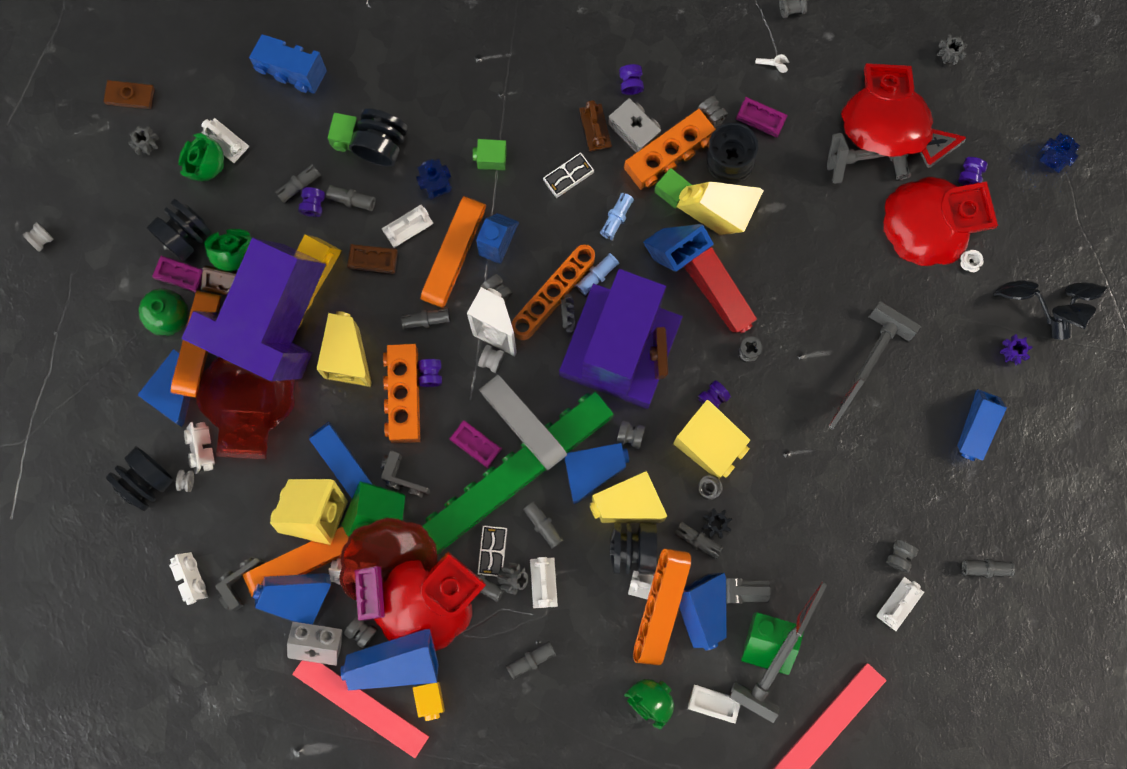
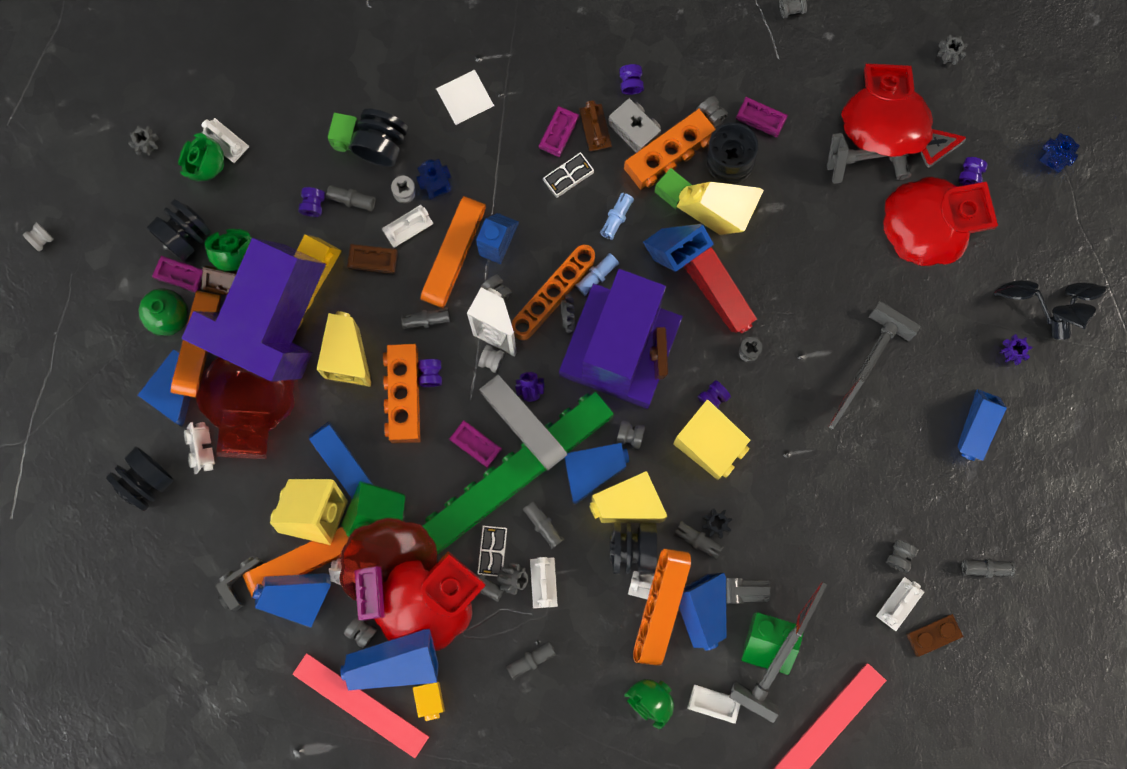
reddish brown plate [103,80,155,110] -> none
white hinge [169,552,208,605] -> none
light grey bush [176,469,194,492] -> none
blue wedge [249,34,327,94] -> none
dark grey pin [275,164,321,203] -> none
light grey brick [287,622,342,666] -> none
dark grey bracket [381,450,430,498] -> none
bright green brick [473,139,507,170] -> none
dark grey plate [698,475,723,499] -> none
white hand [756,54,790,73] -> none
white plate [960,250,984,272] -> none
none -> light grey wheel [391,176,416,204]
none -> white sticker [436,70,494,125]
none -> dark purple gear [515,372,545,402]
none -> magenta plate [539,106,579,157]
none -> reddish brown plate [906,614,963,657]

